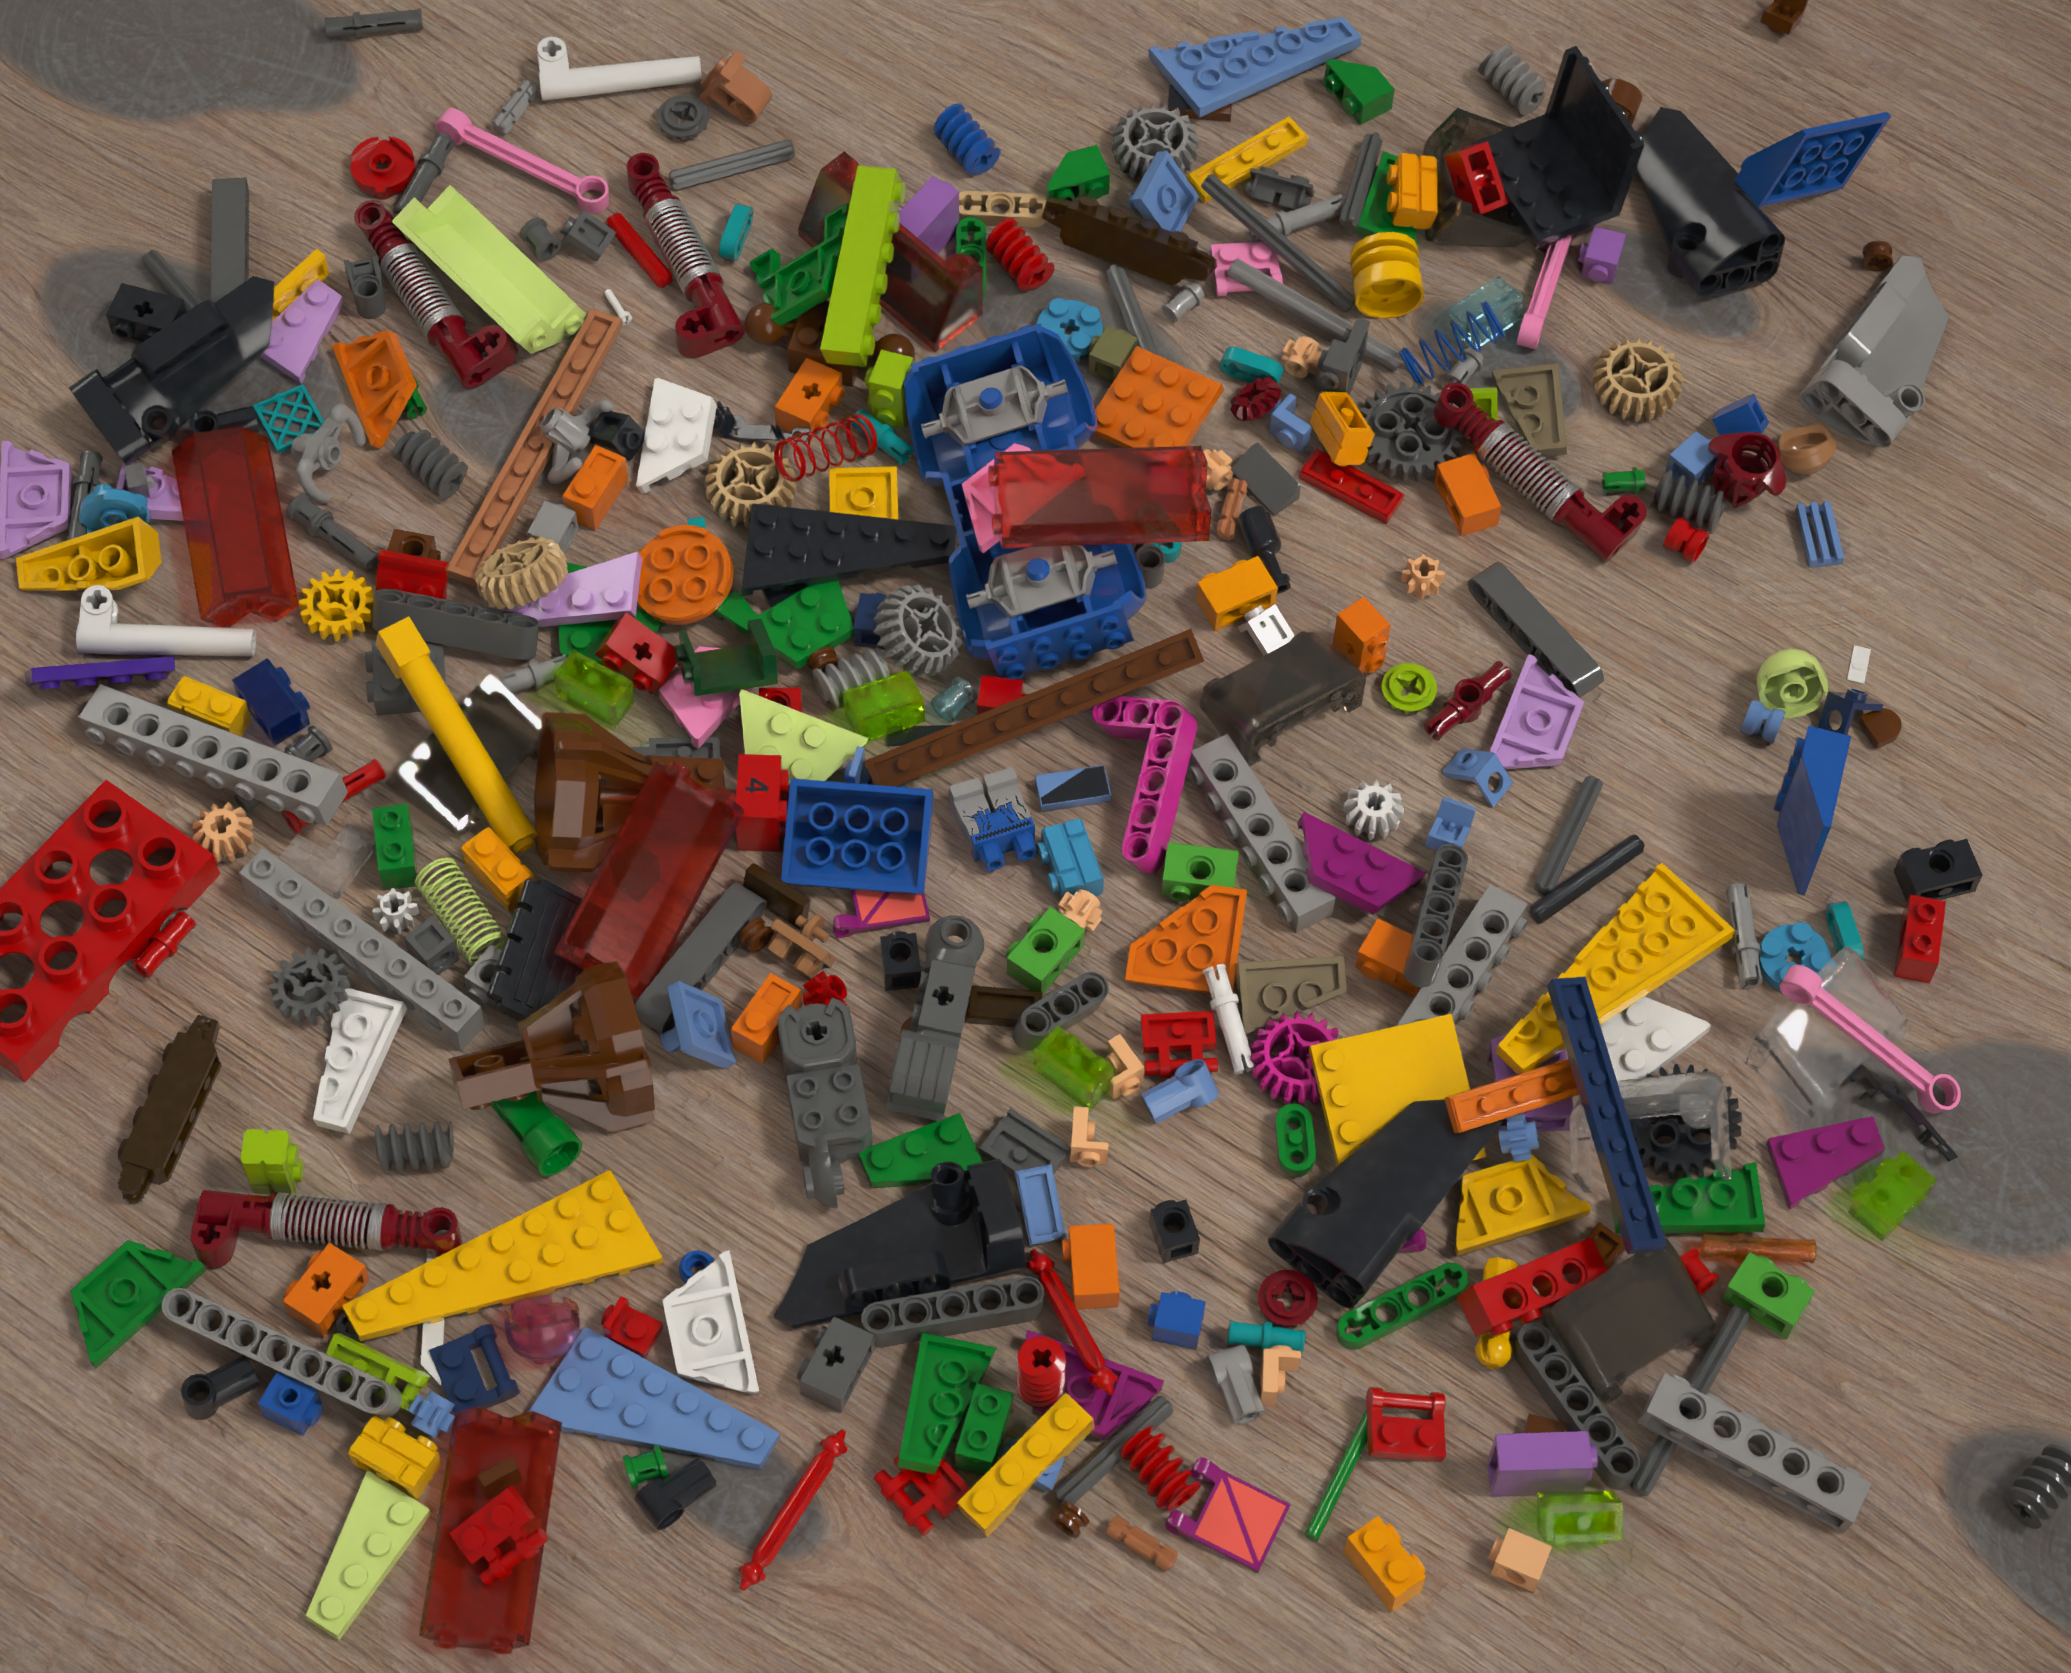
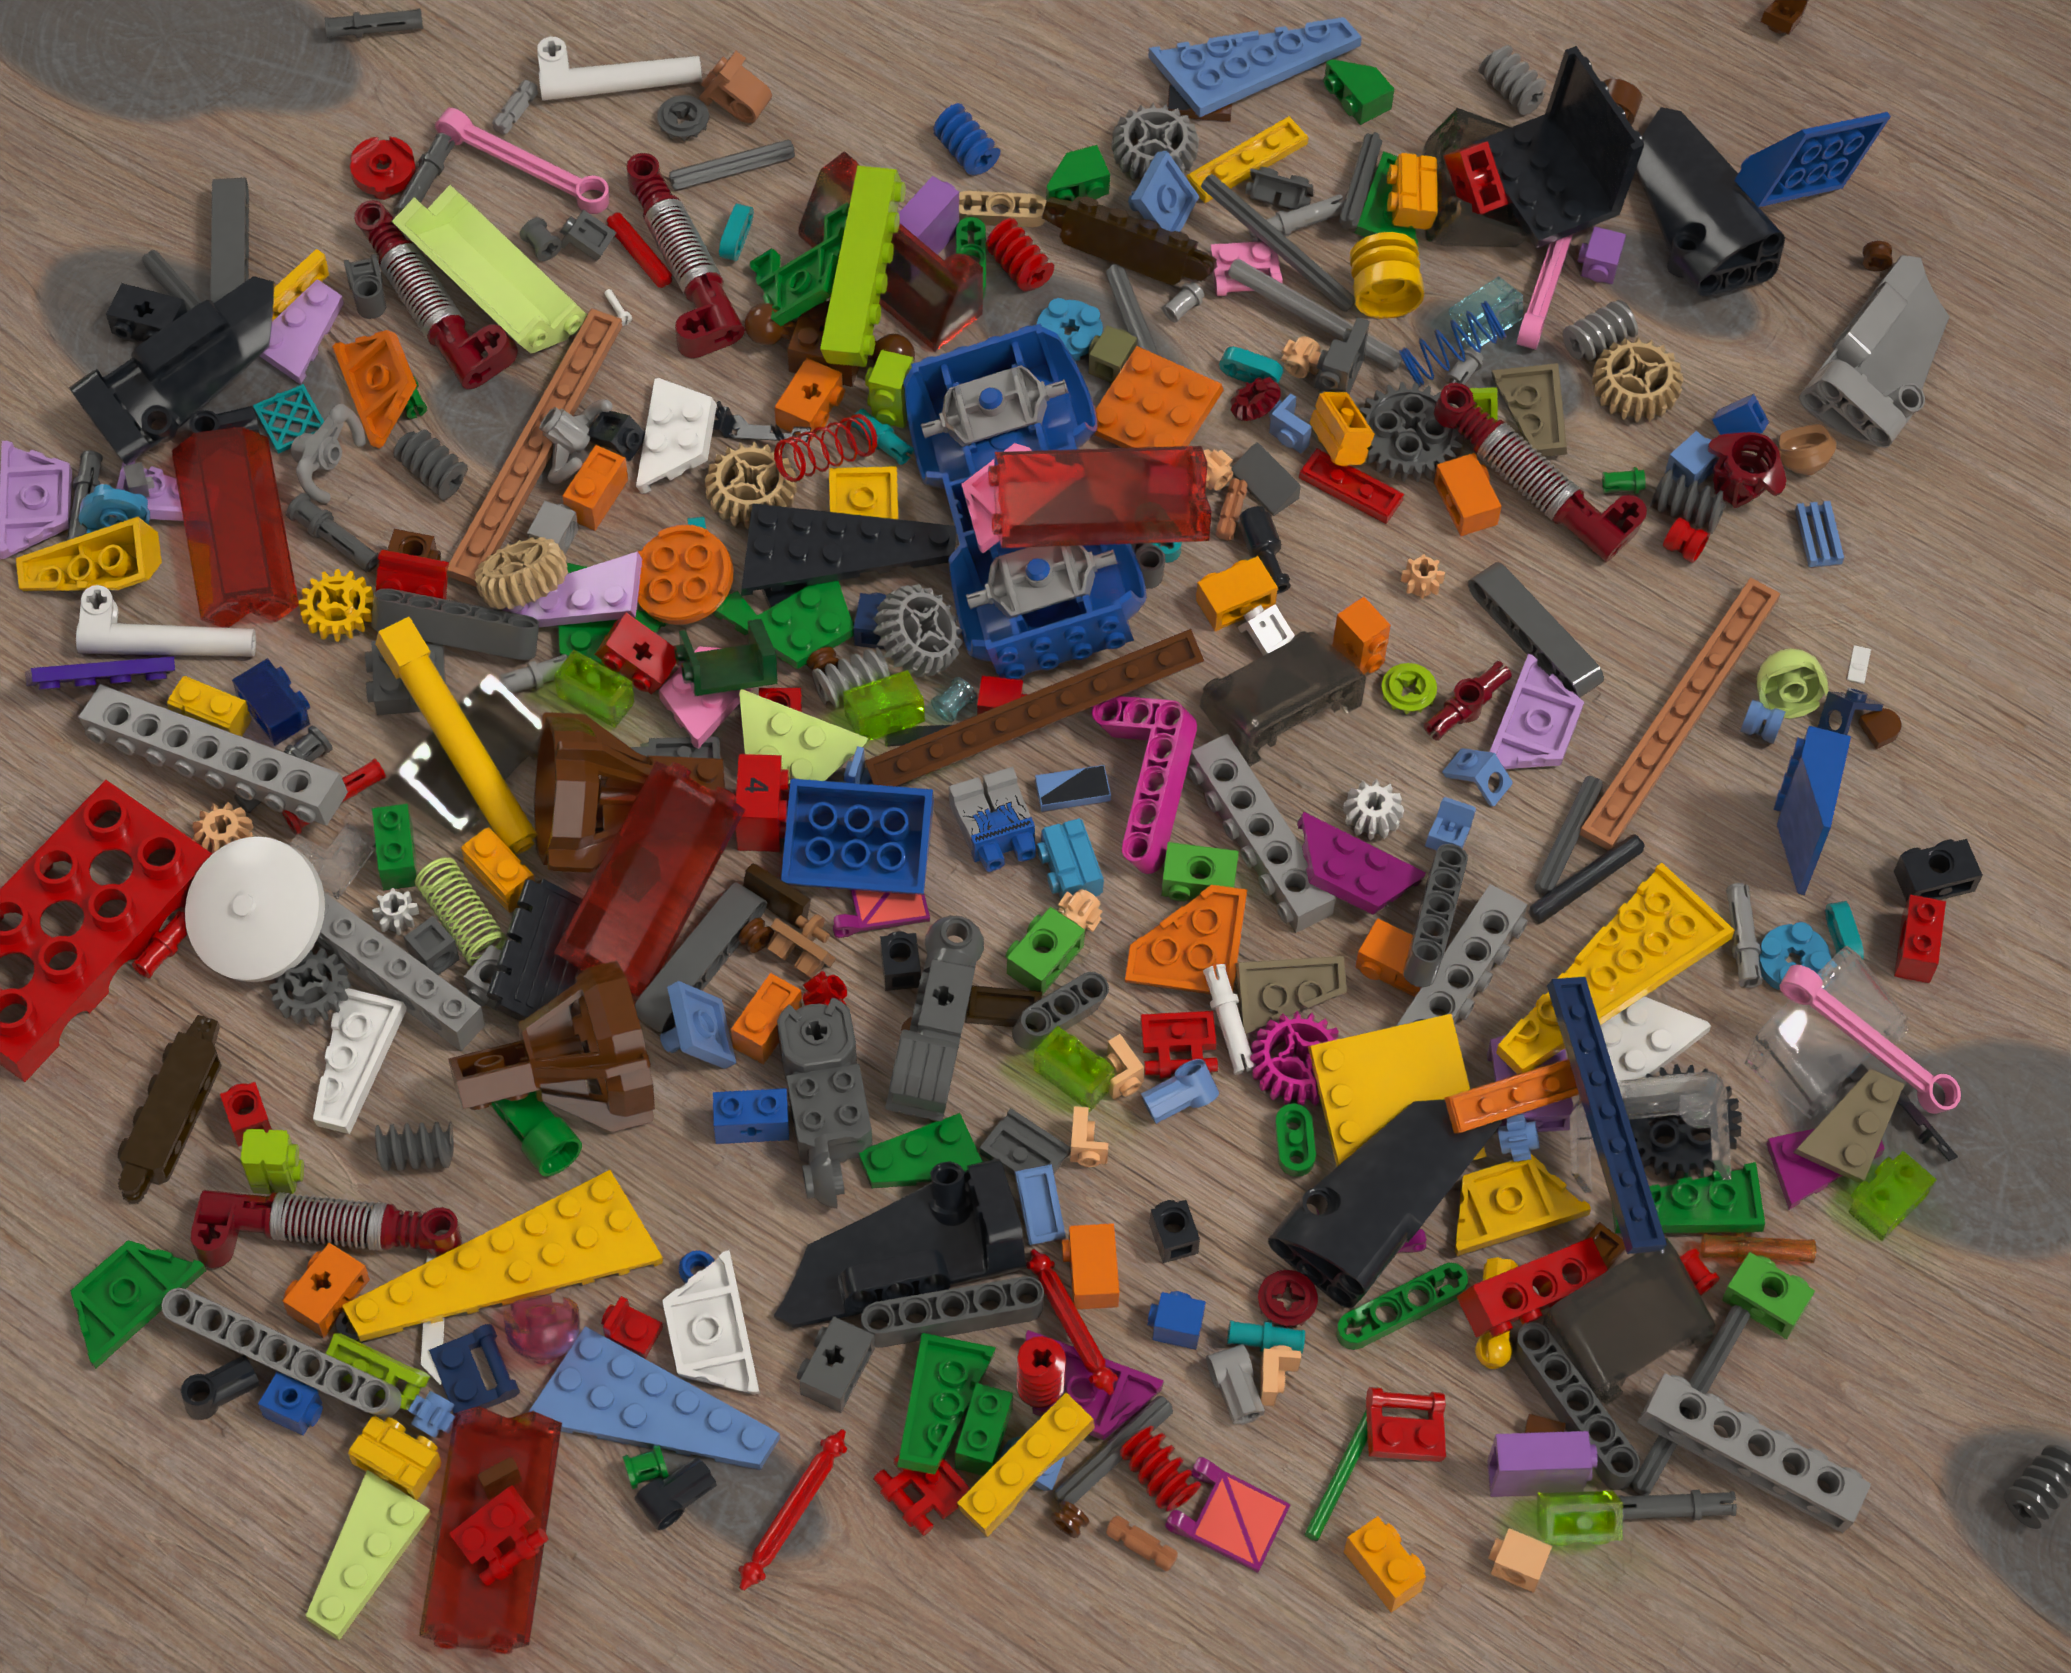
none -> white dish [185,837,325,982]
none -> red brick [220,1082,272,1147]
none -> blue brick [713,1088,789,1144]
none -> light grey piece [1563,300,1638,361]
none -> nougat plate [1579,577,1781,851]
none -> dark grey pin [1618,1490,1737,1521]
none -> dark tan wing [1793,1069,1904,1184]

